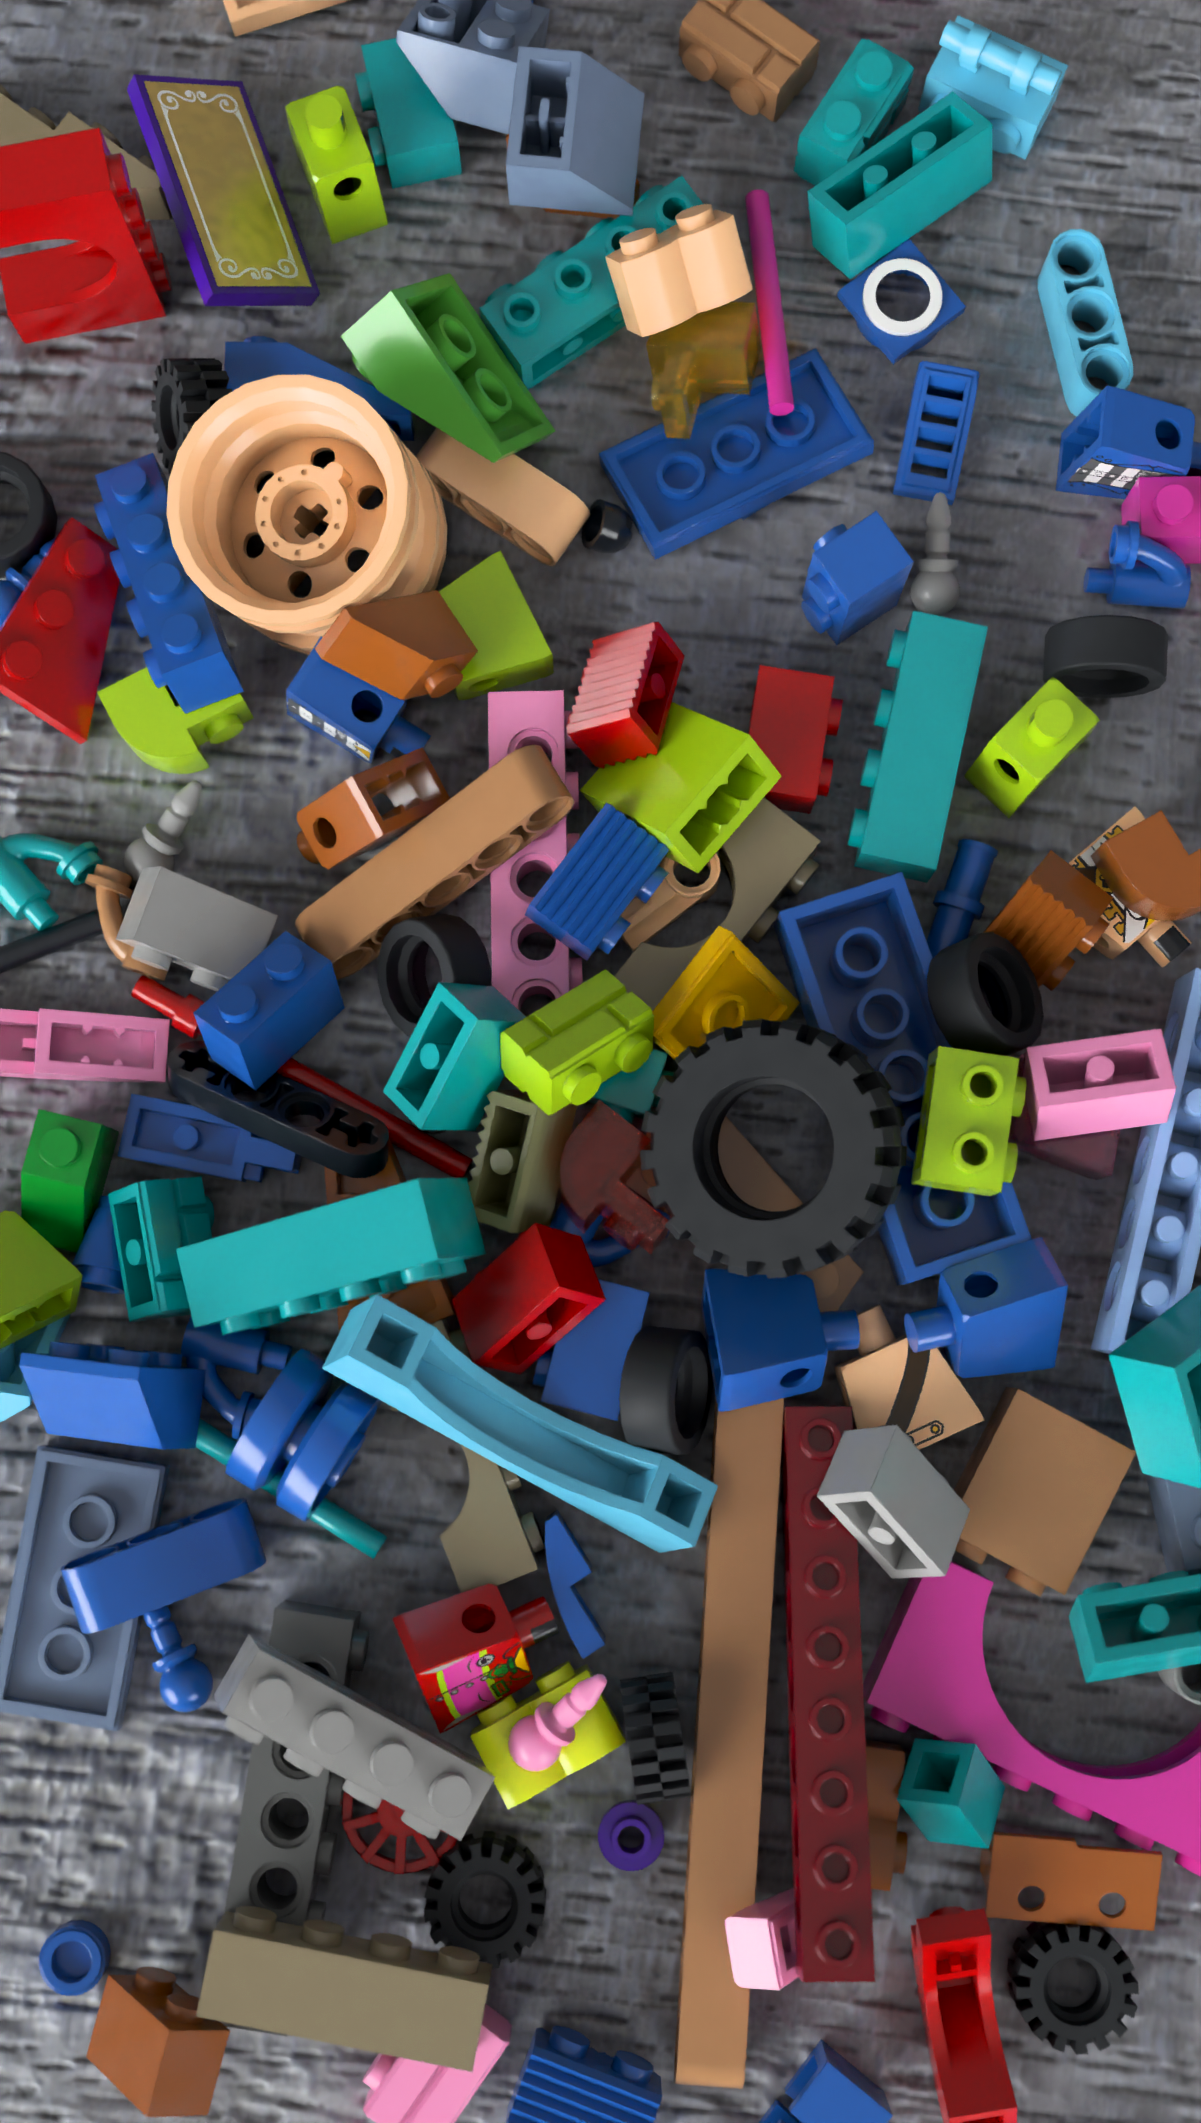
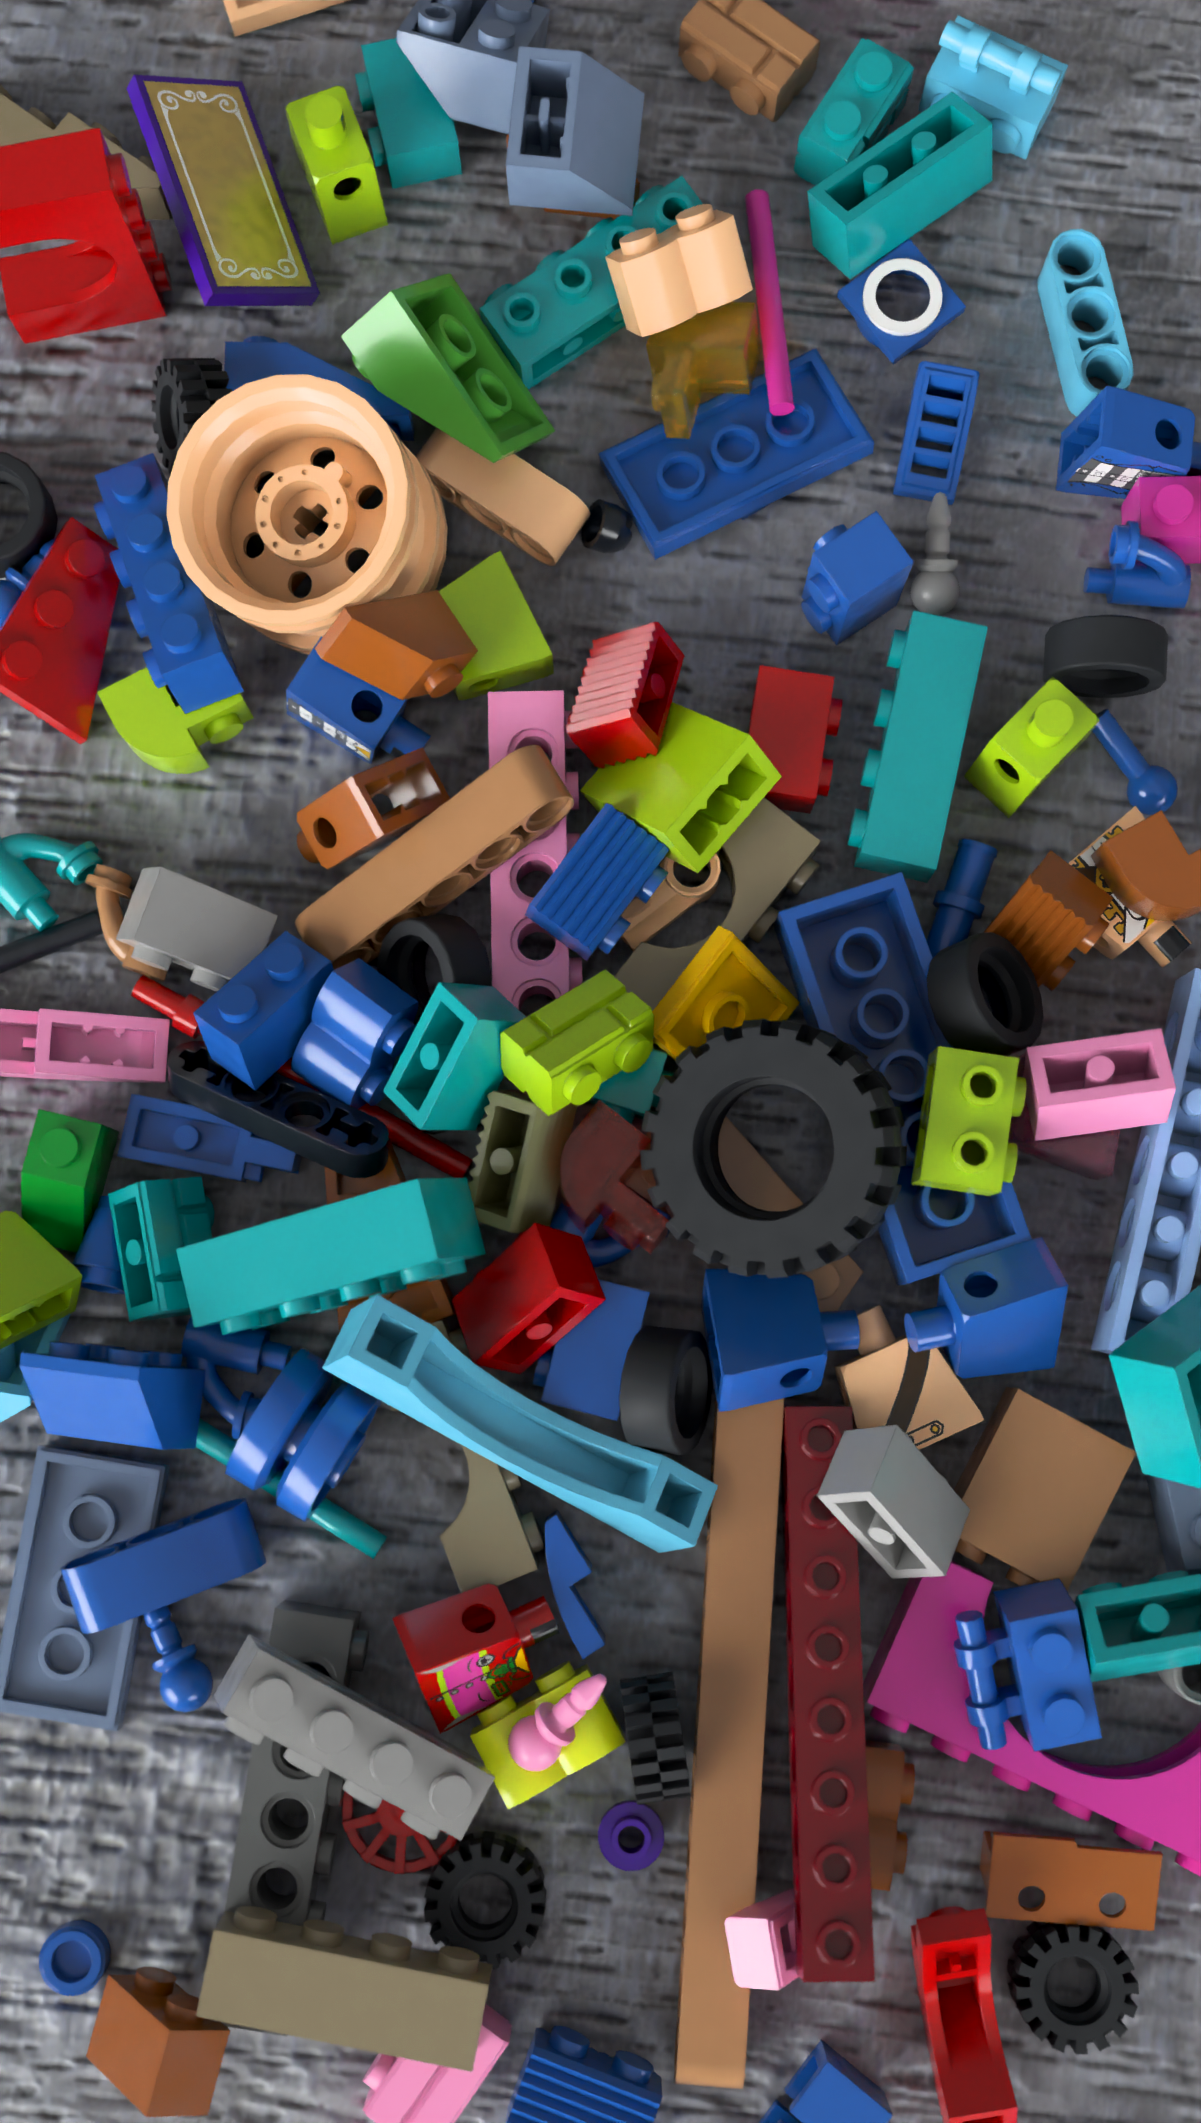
light grey bar [124,780,202,883] -> none
teal brick [897,1738,1005,1849] -> none
none -> blue brick [291,958,418,1109]
none -> blue brick [954,1578,1102,1752]
none -> blue bar [1092,709,1178,815]

